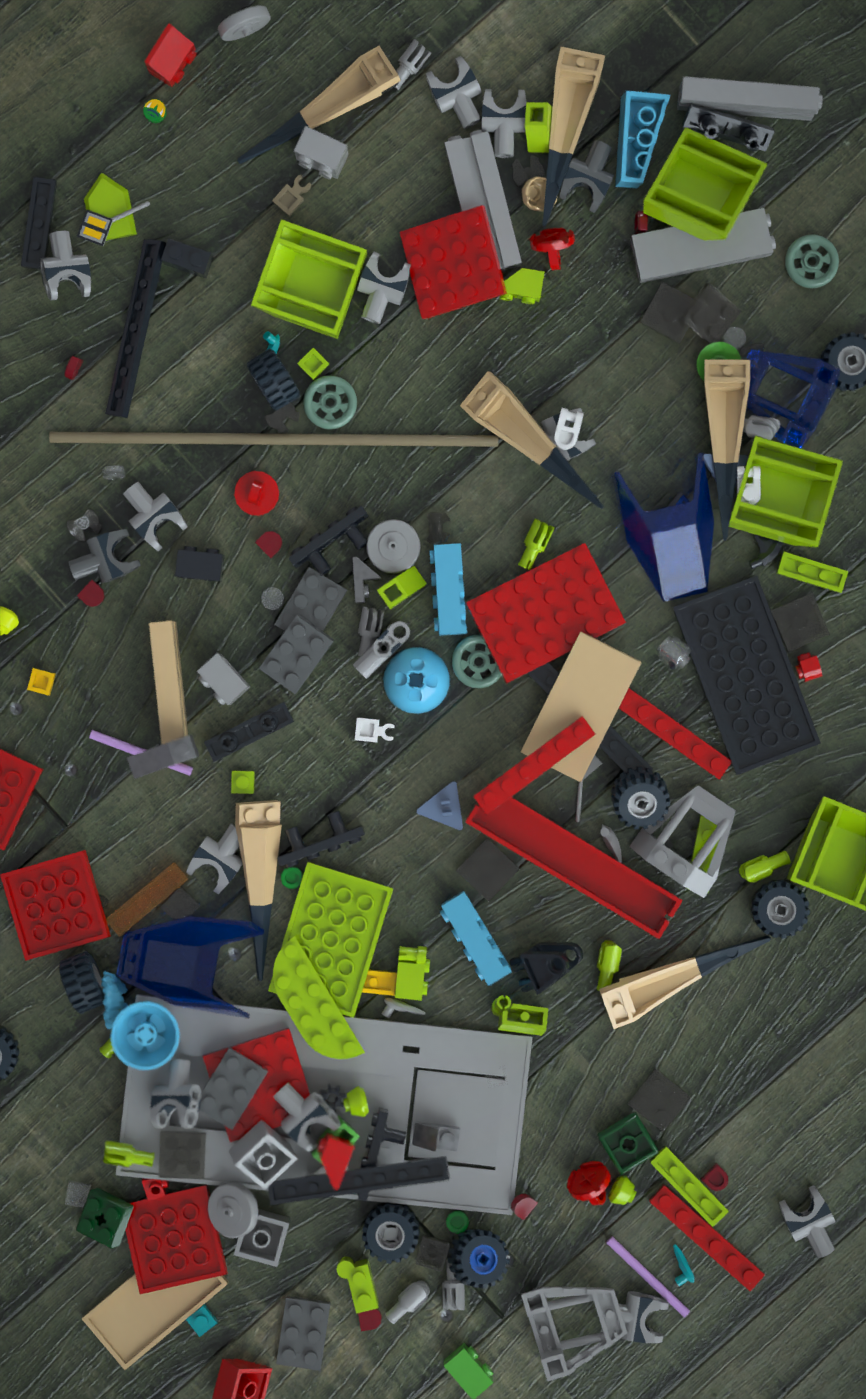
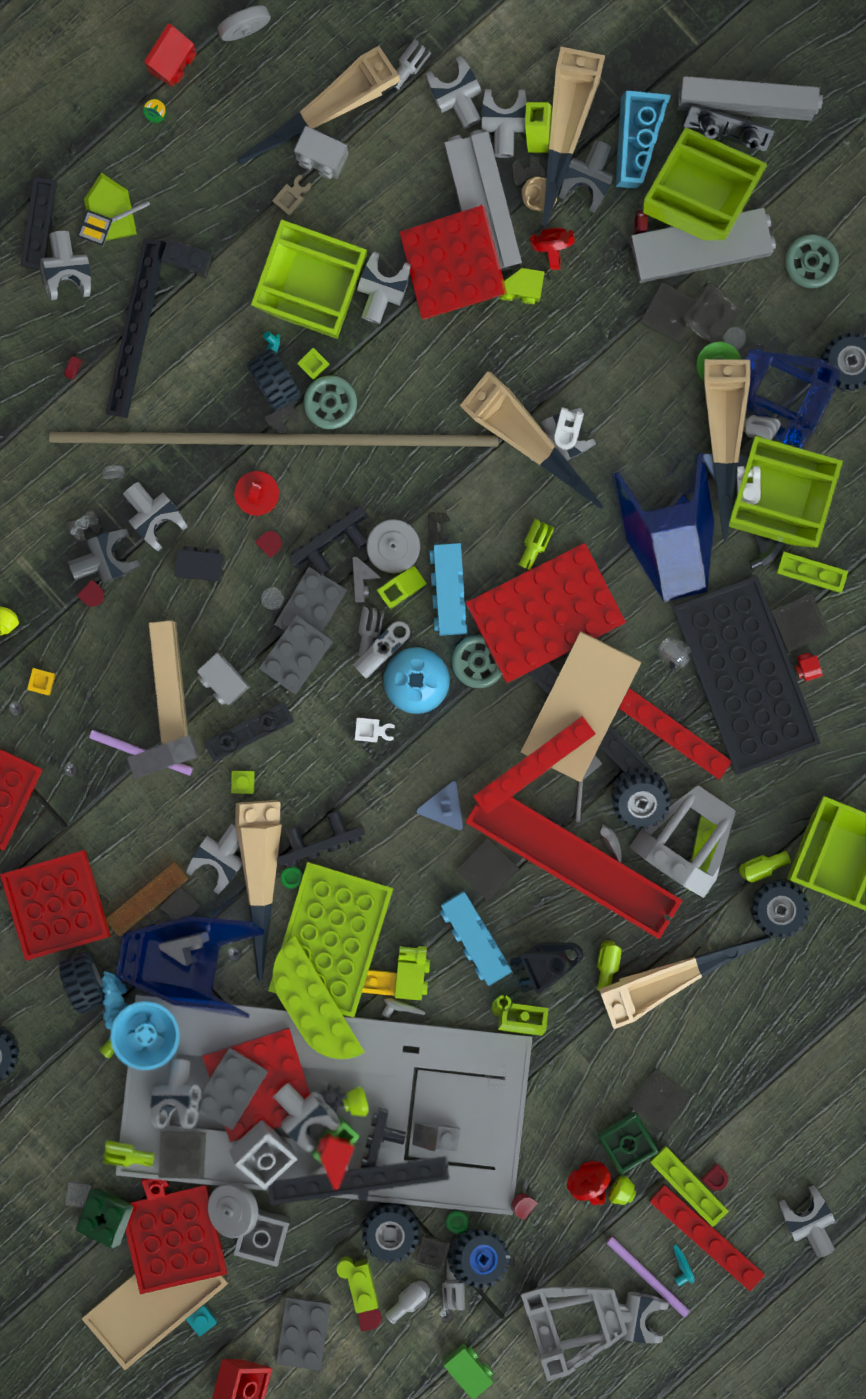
none -> flat silver slope [159,931,209,966]

